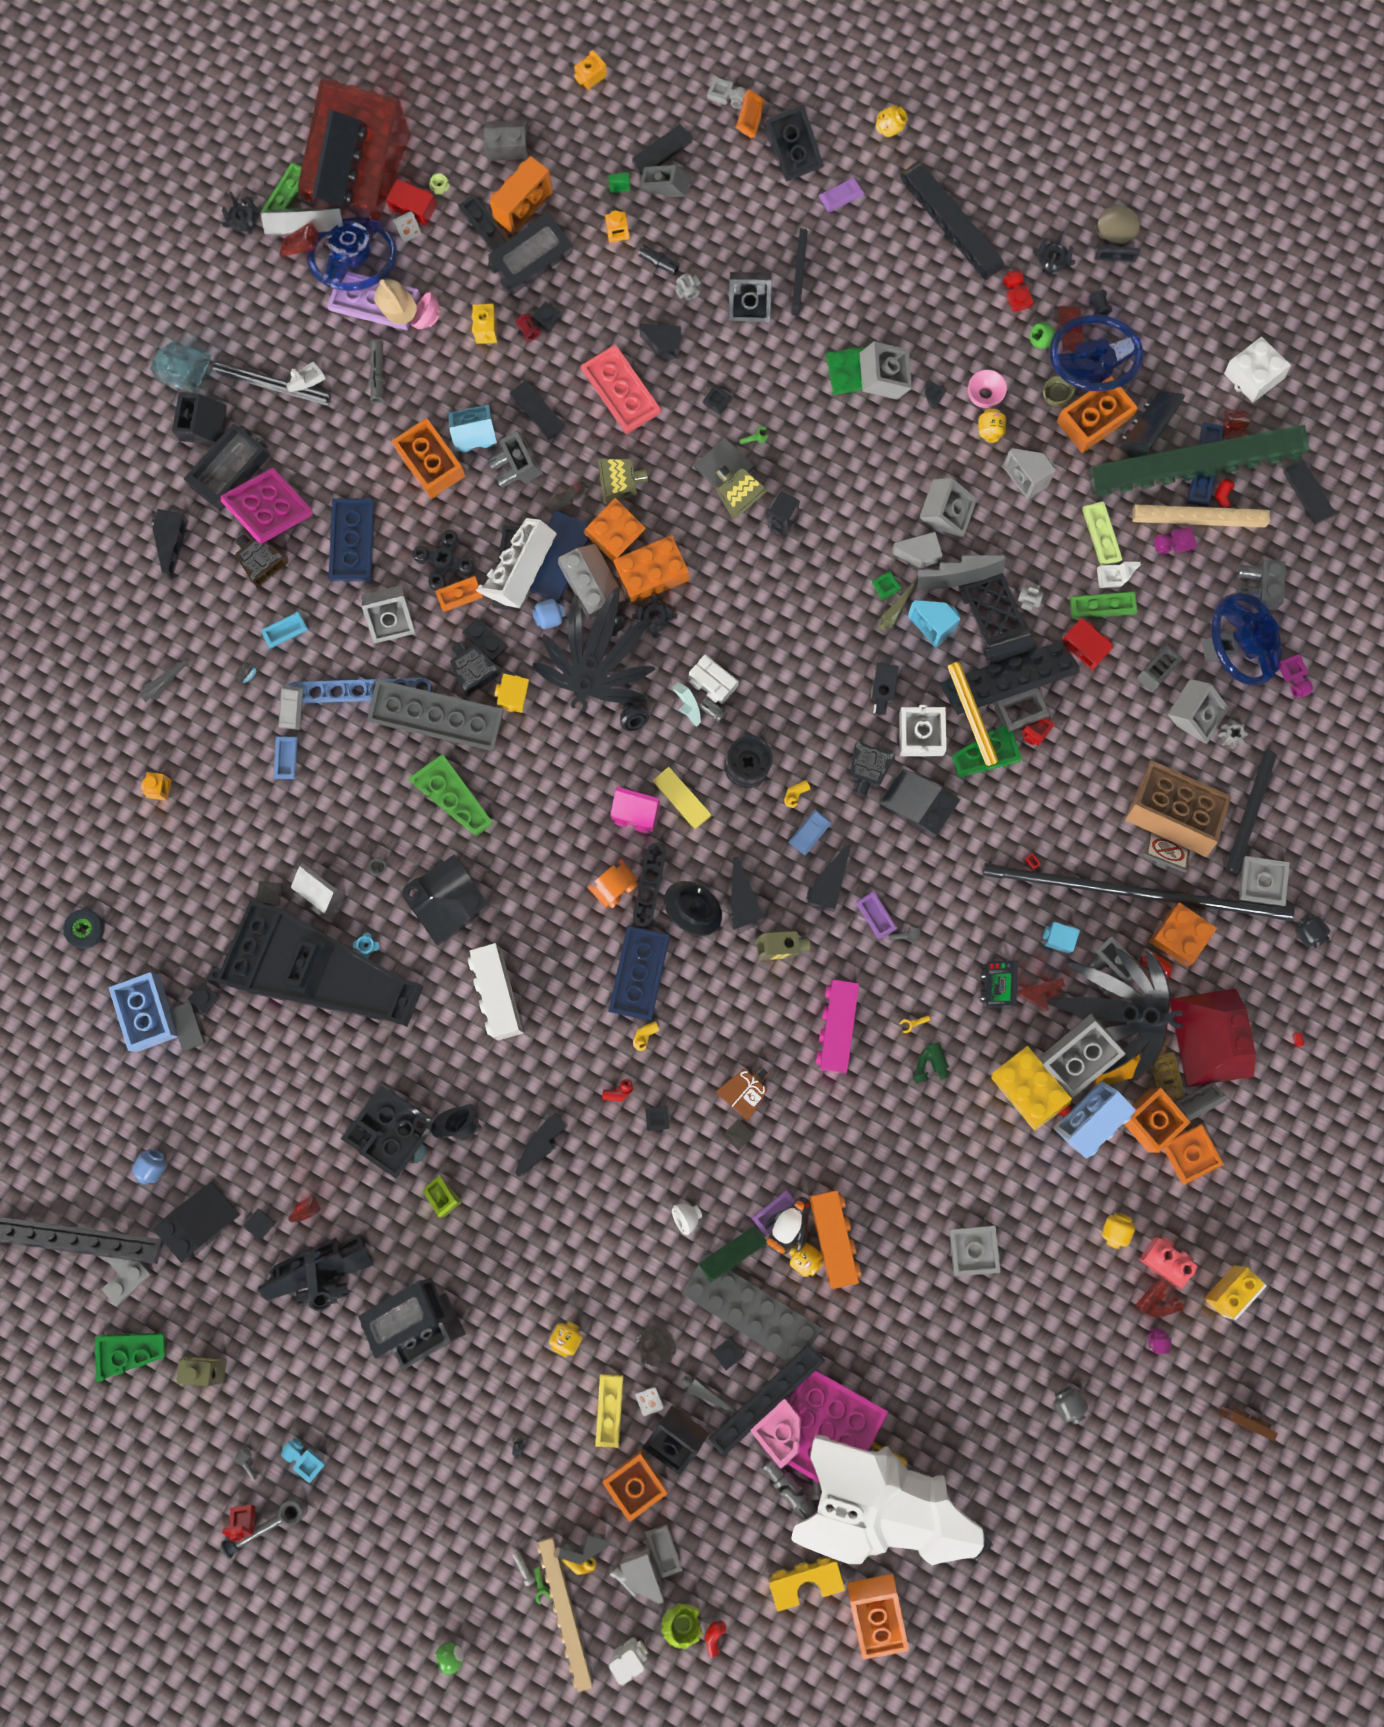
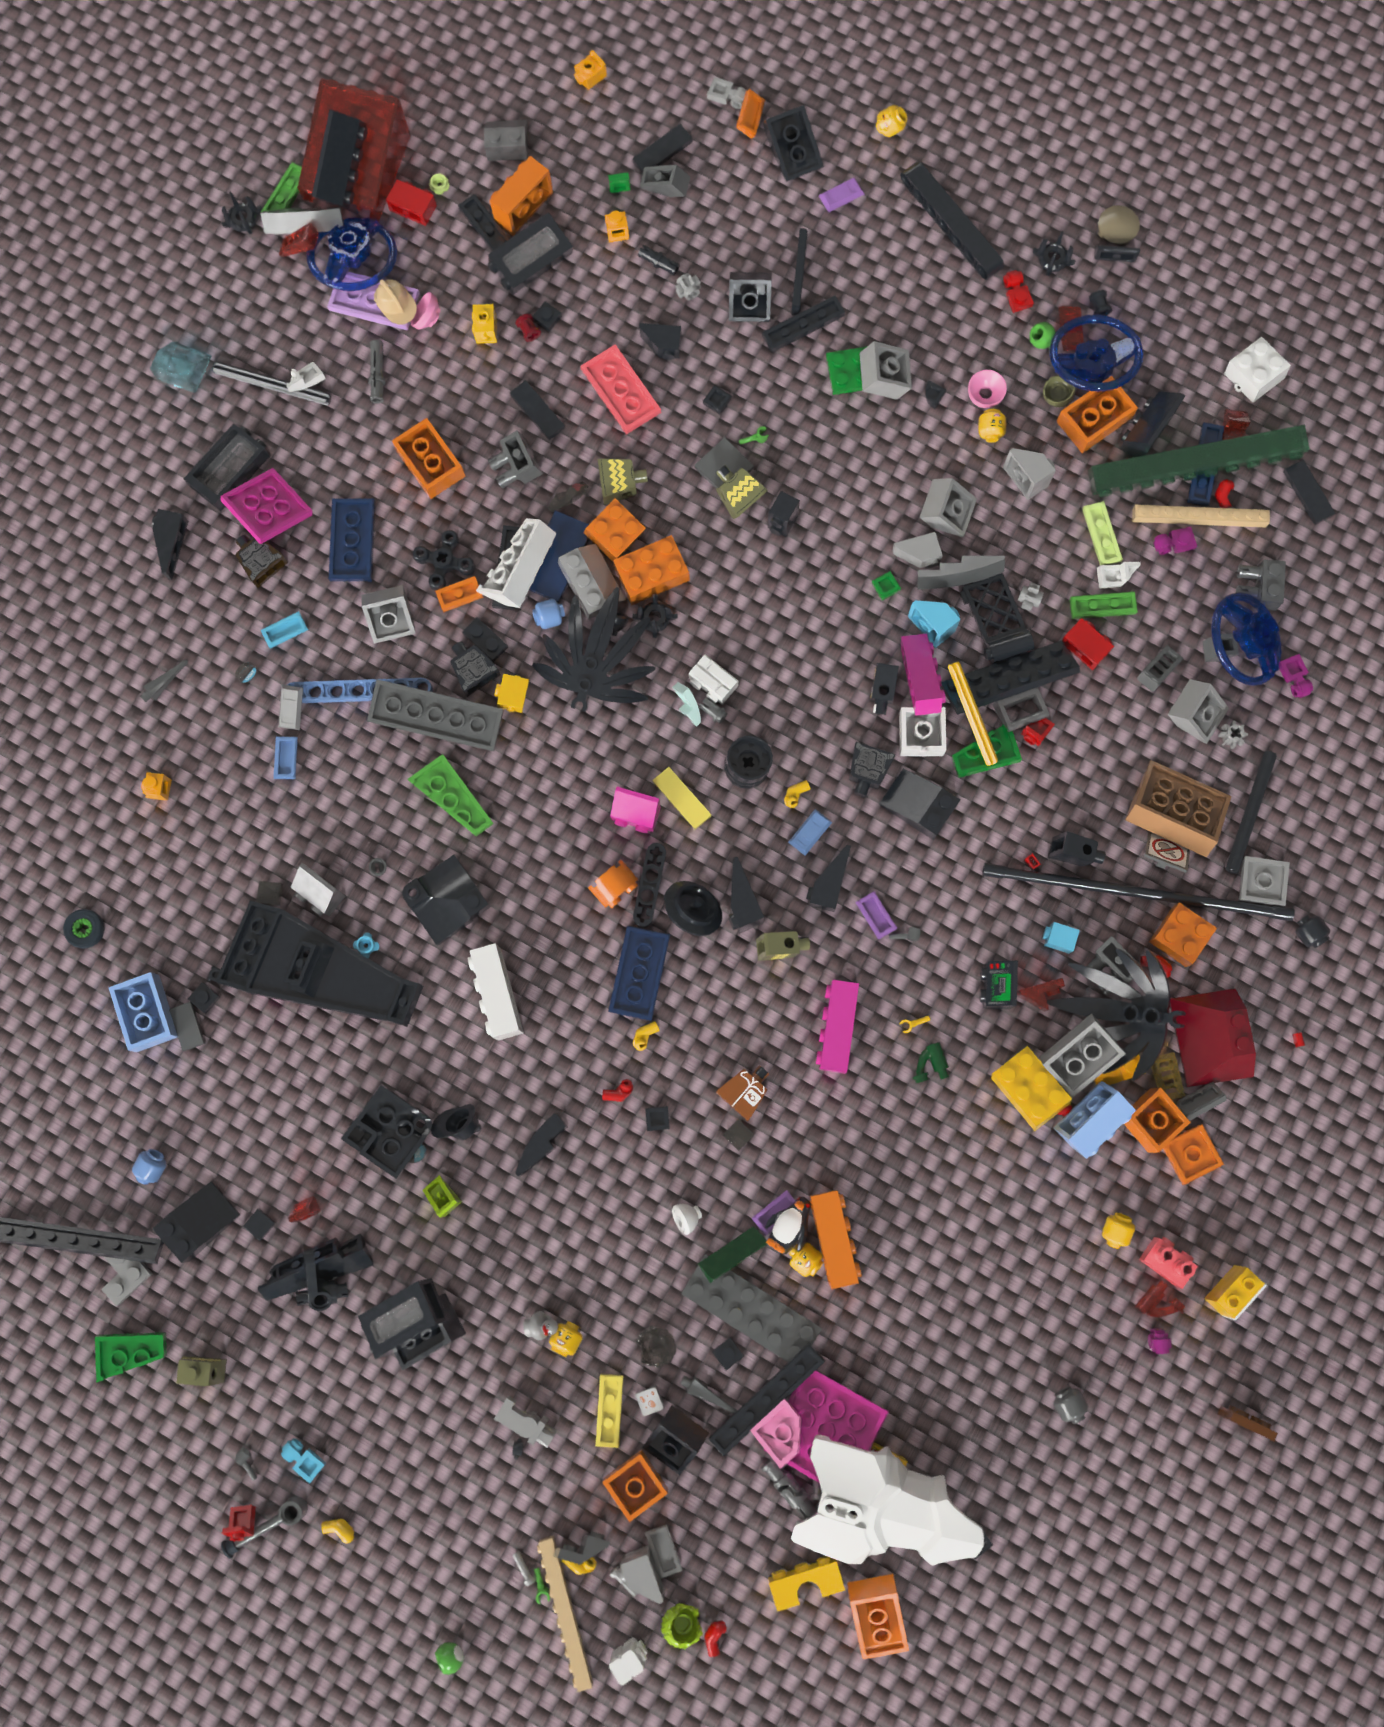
black slope [172,392,227,445] -> none
light grey slope [393,211,421,242] -> none
medium azure slope [448,404,497,452] -> none
black brick [620,703,649,731] -> none
olive piece [879,583,916,631] -> none
light grey plate [949,1226,1001,1276] -> none
none -> yellow arm [321,1519,354,1543]
none -> light grey hips [494,1396,558,1447]
none -> light grey animal [523,1311,558,1340]
none -> black plate [762,295,845,353]
none -> dark pink brick [901,634,945,716]
none -> black torso [1048,831,1106,866]

